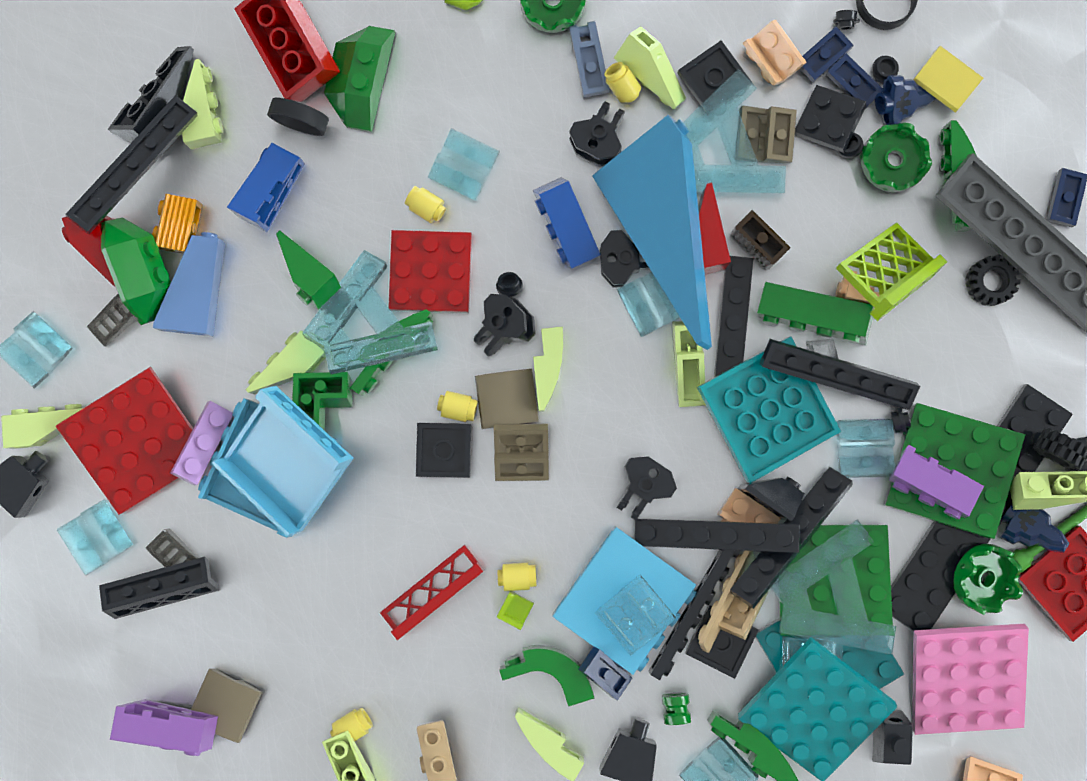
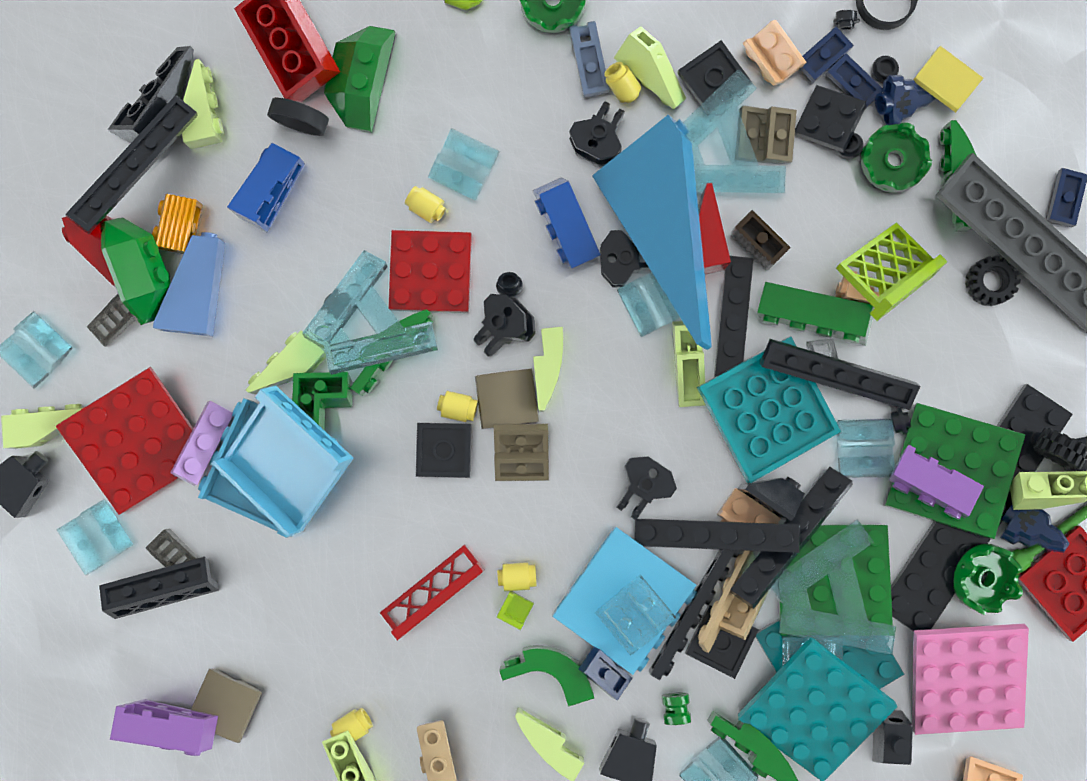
green slope [276,230,341,310] -> none

